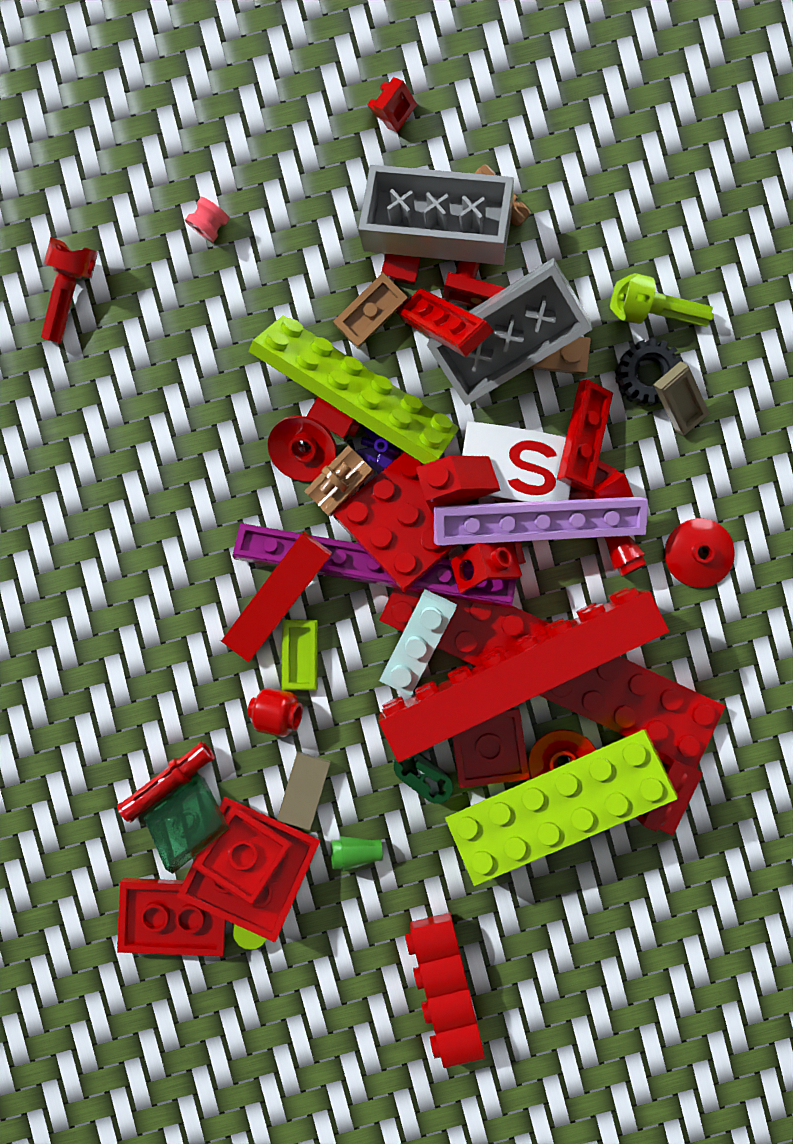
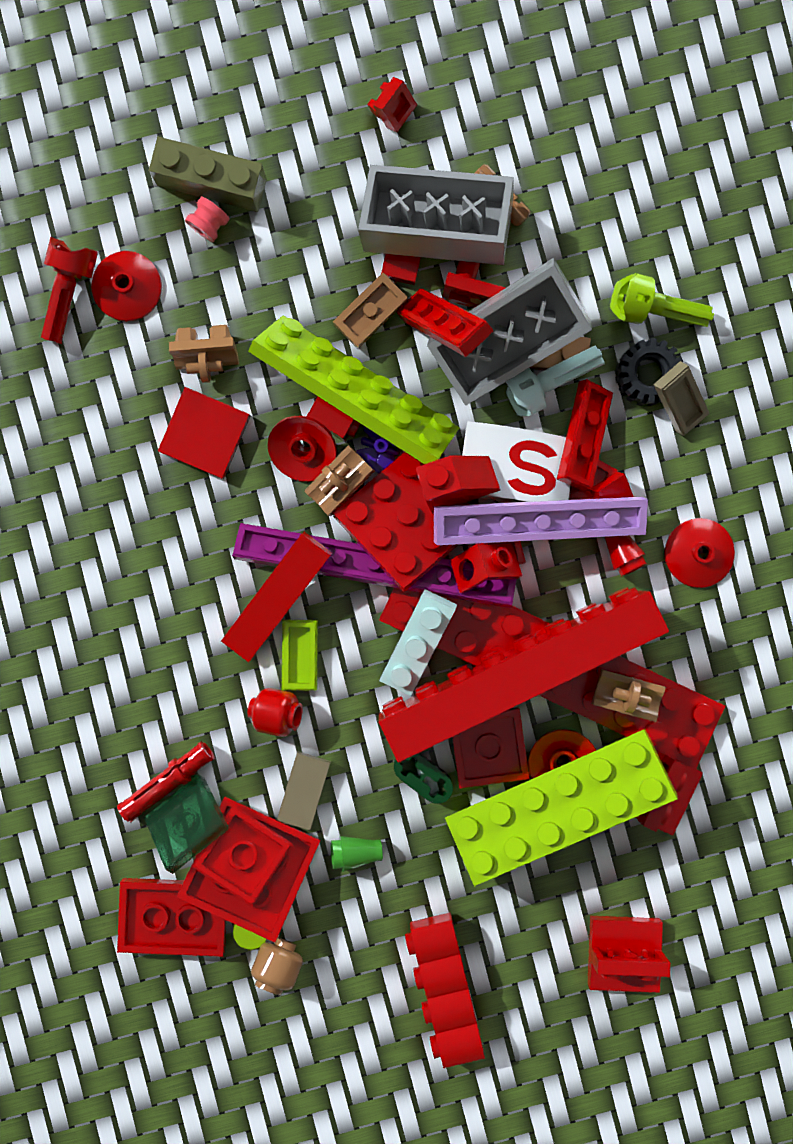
none -> red dish [91,251,162,321]
none -> olive brick [148,136,267,212]
none -> red tile [158,387,251,479]
none -> medium nougat hips [169,324,239,383]
none -> medium nougat head [251,937,303,995]
none -> light aqua piece [506,345,605,416]
none -> red bracket [588,915,671,993]
none -> medium nougat hips [591,669,666,722]

